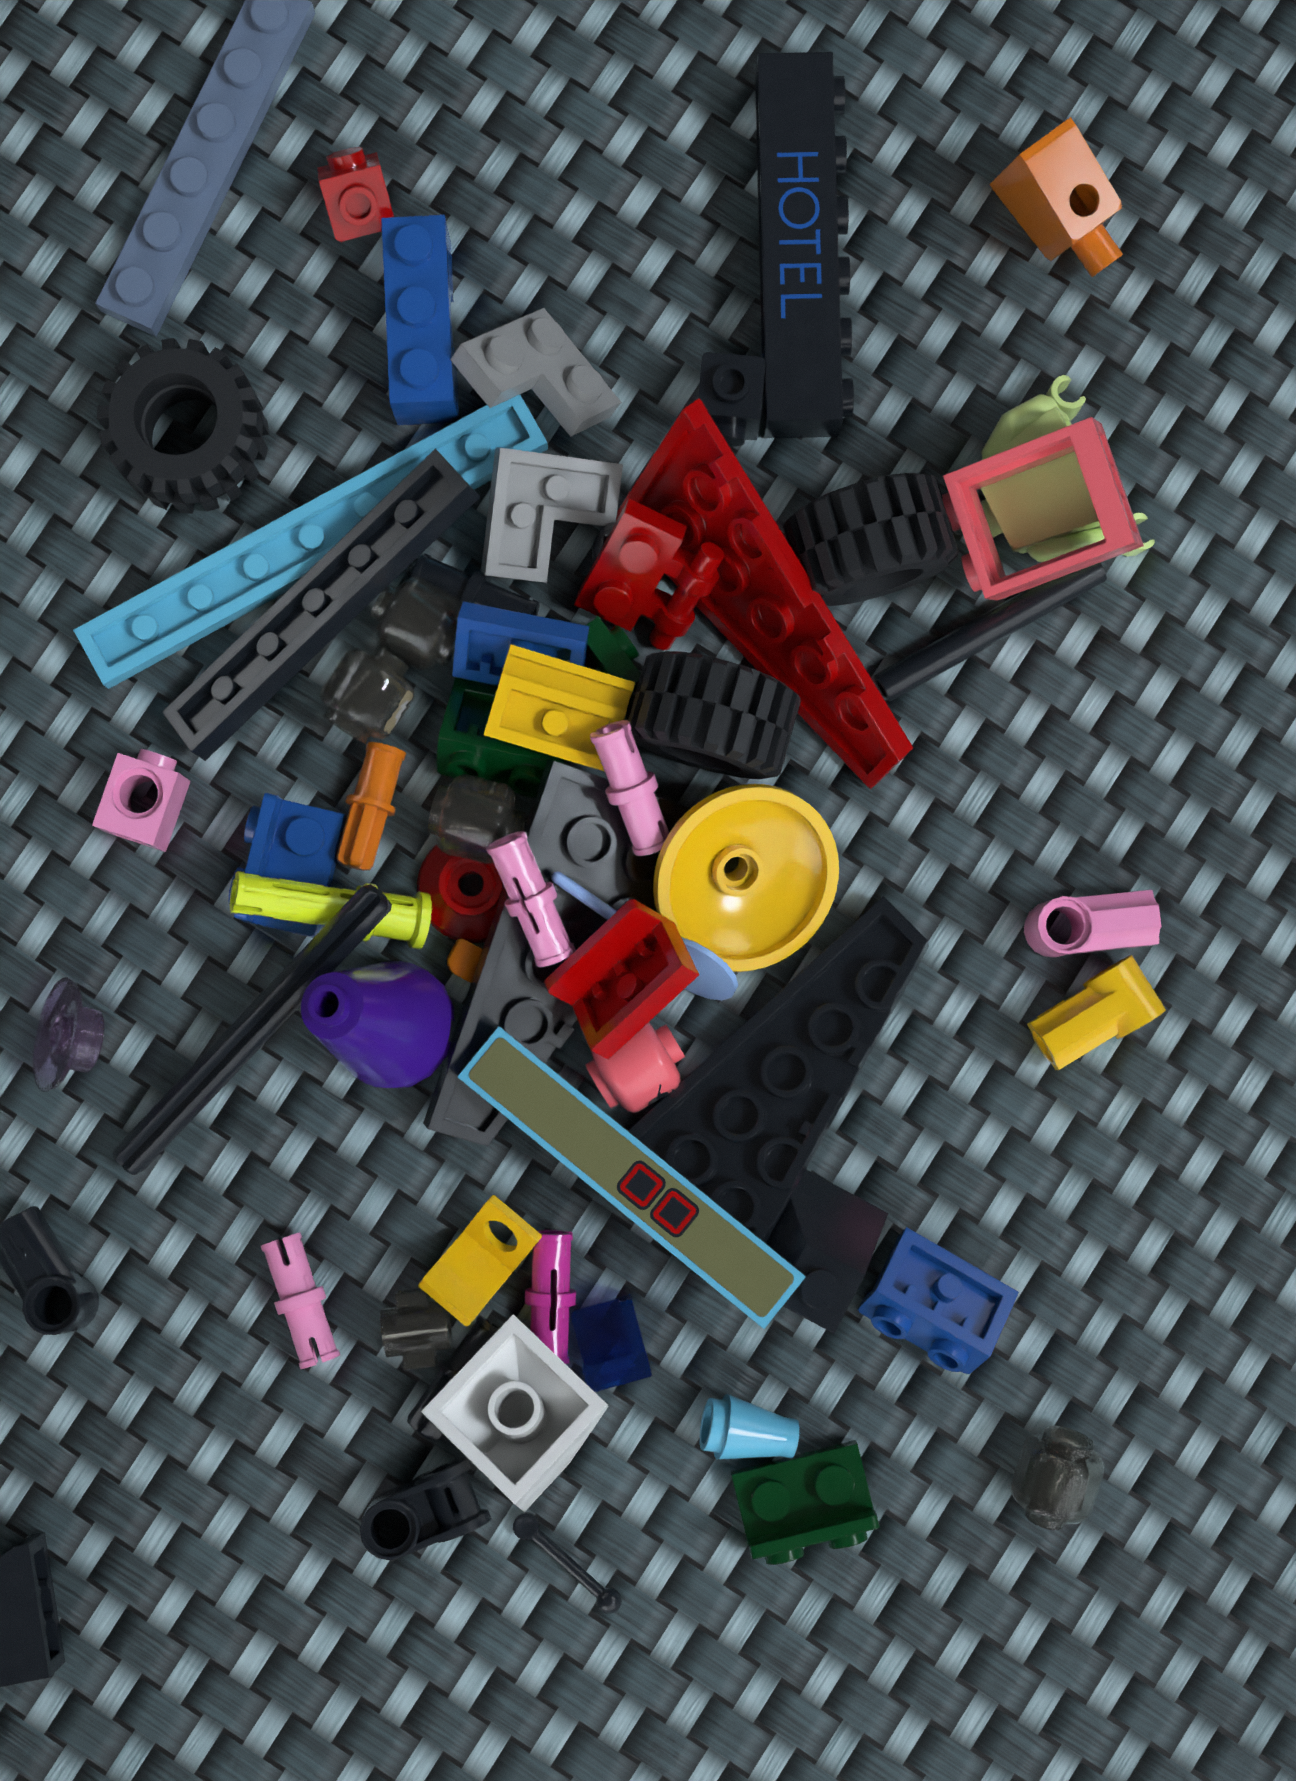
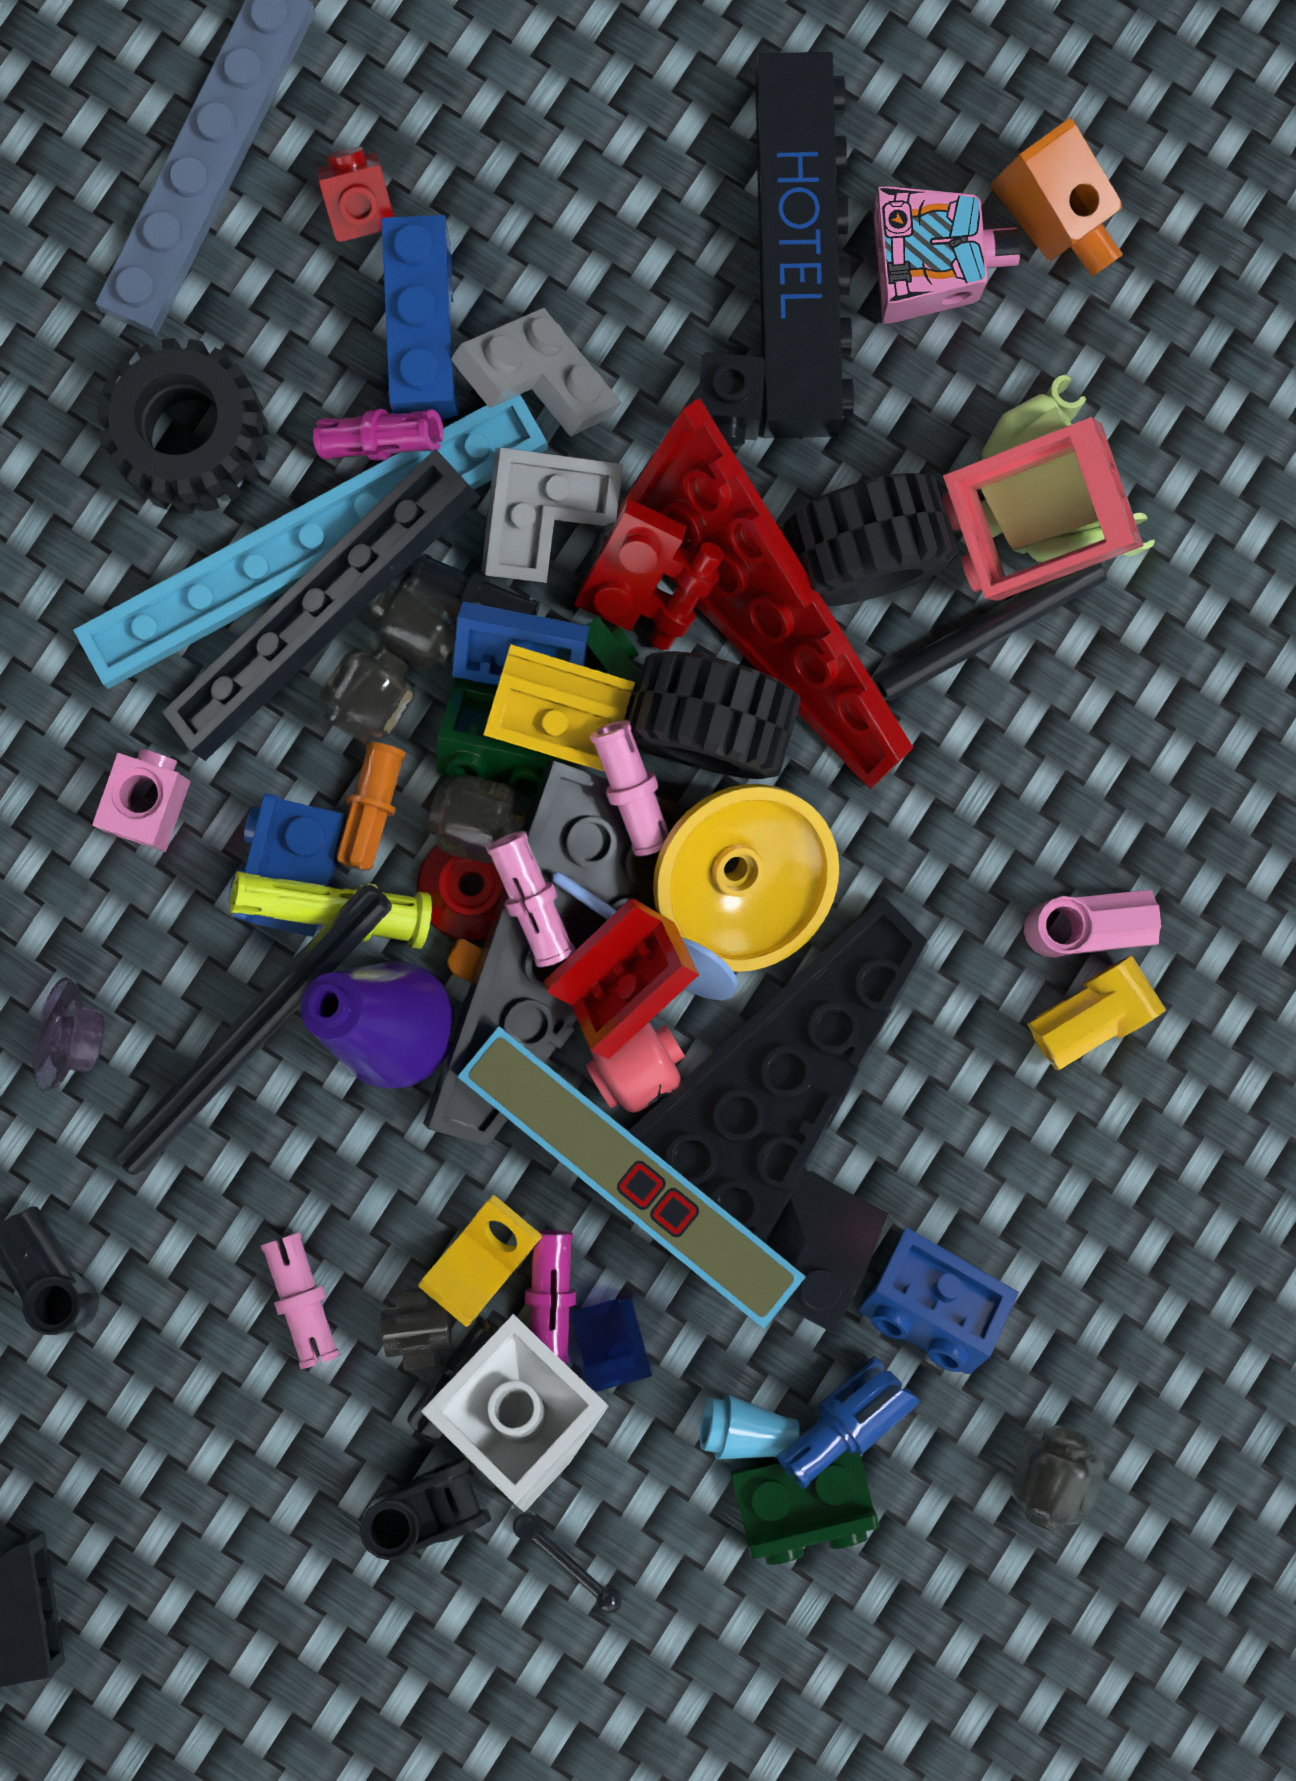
none -> dark pink pin [313,409,443,461]
none -> blue arm [777,1355,920,1489]
none -> torso [872,187,1020,324]

